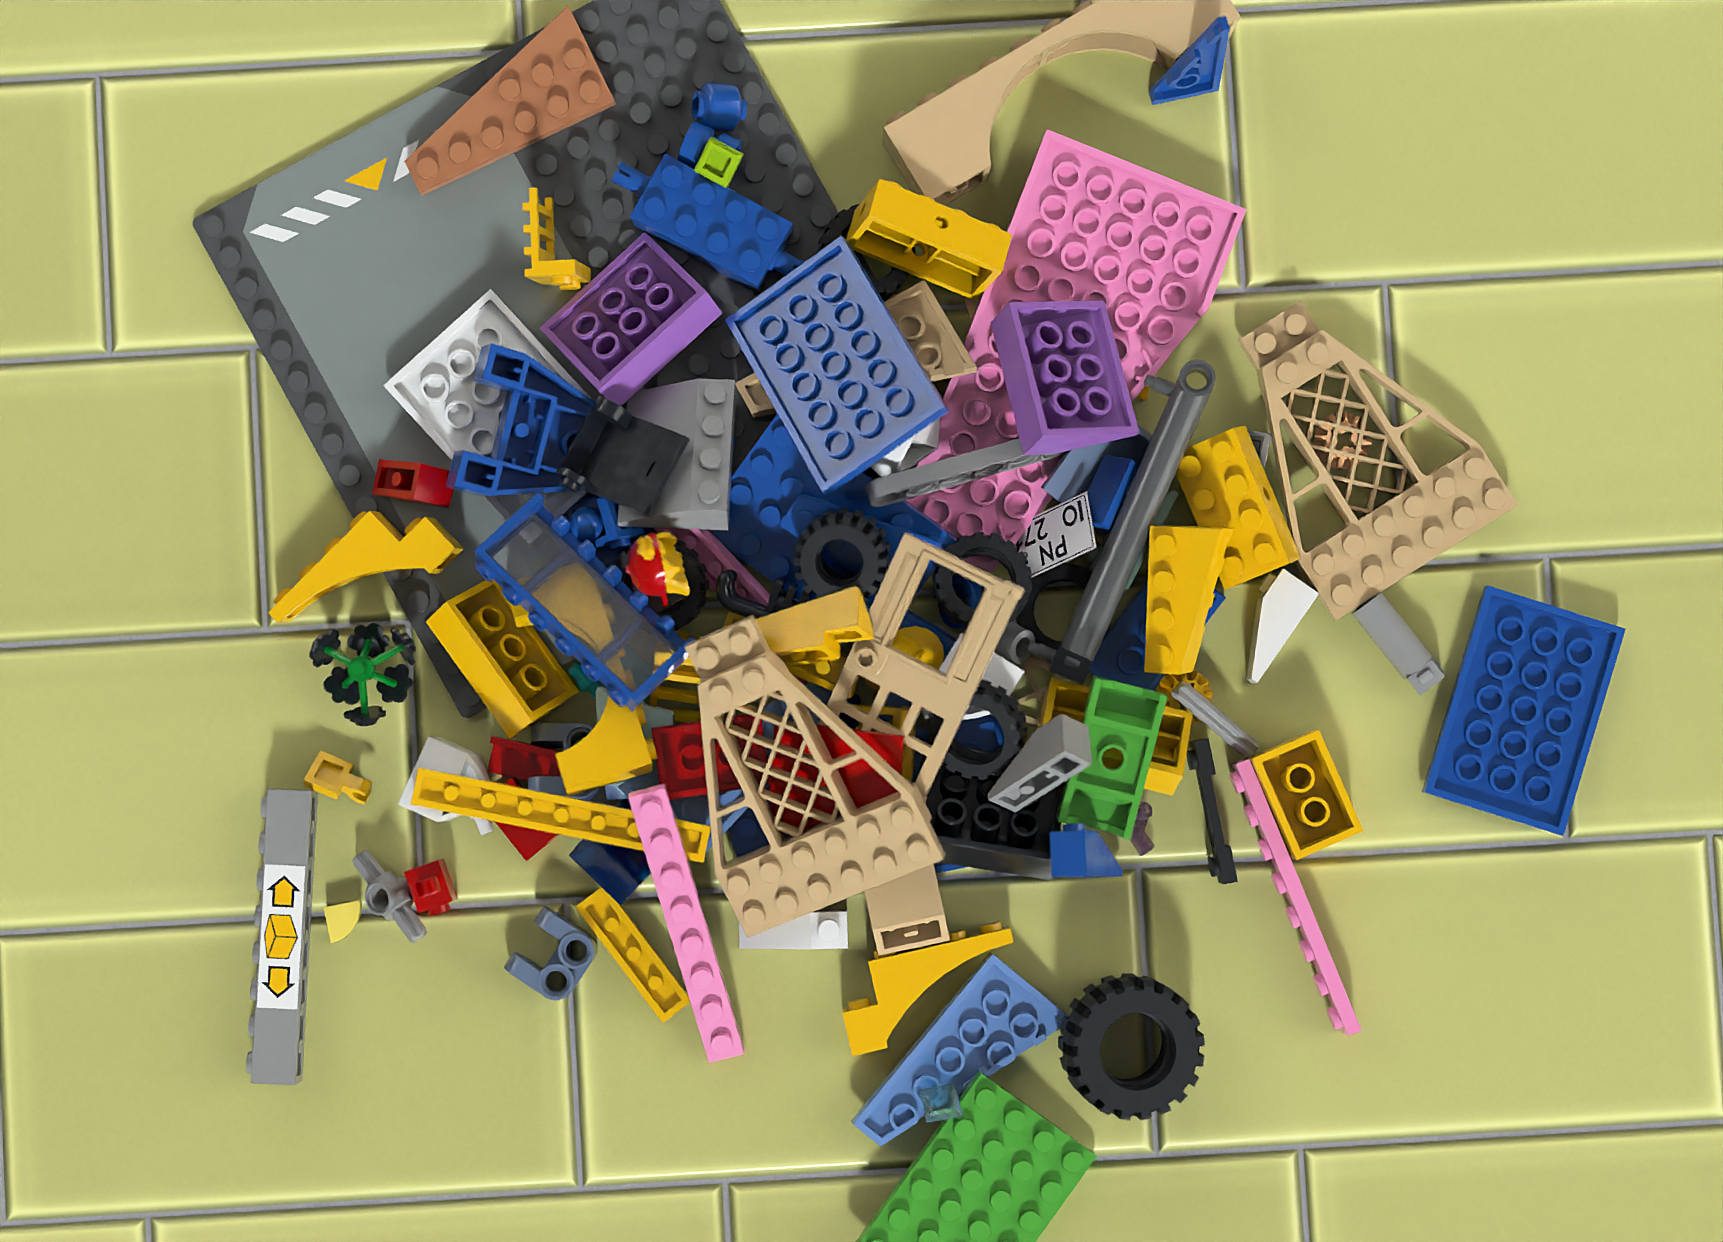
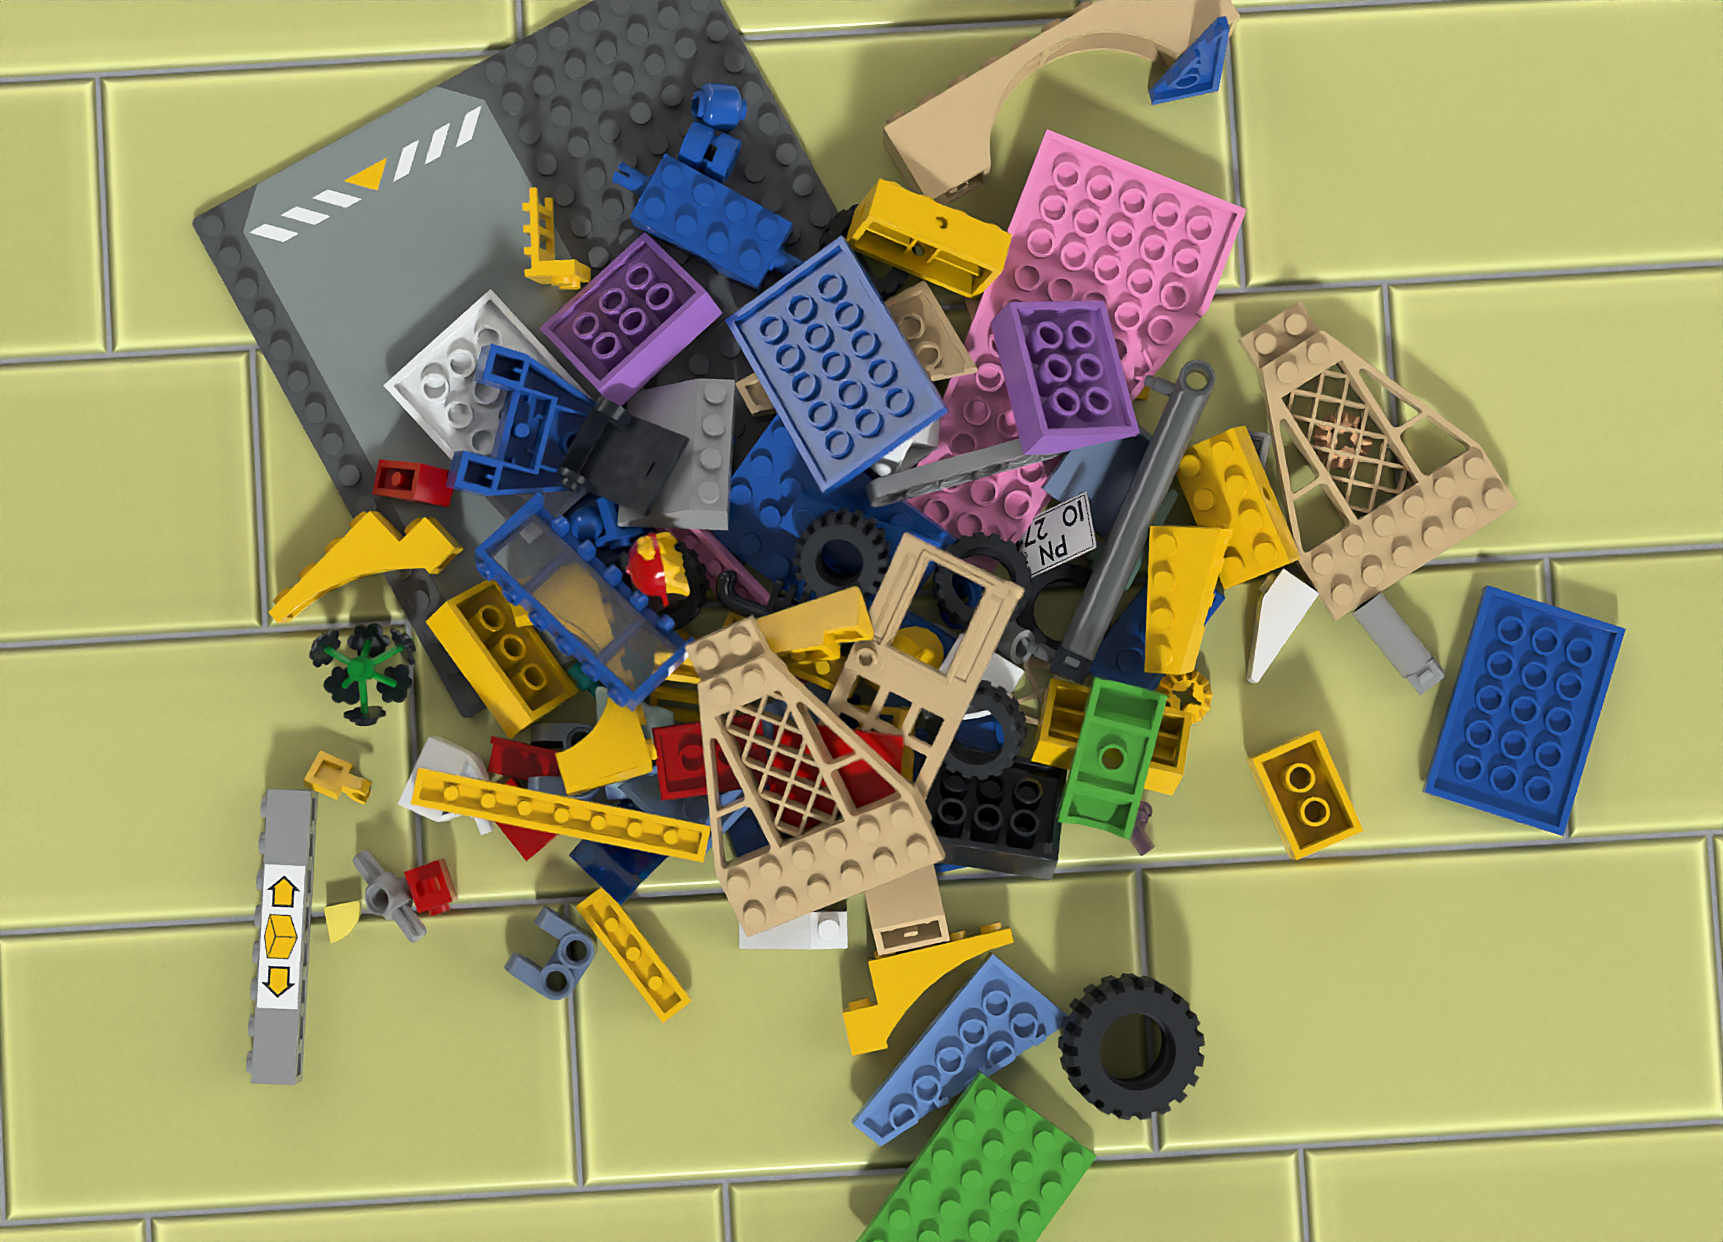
nougat wing [404,5,616,196] -> none
bright pink plate [628,784,744,1063] -> none
lime tile [694,137,744,188] -> none
clear light blue slope [919,1084,963,1123] -> none
light grey slope [988,713,1092,812] -> none
blue slope [1050,824,1122,878] -> none
blue tile [1087,455,1139,530] -> none
light grey axle [1171,681,1259,758] -> none
black container [1186,738,1238,884] -> none
bright pink plate [1229,759,1362,1036] -> none

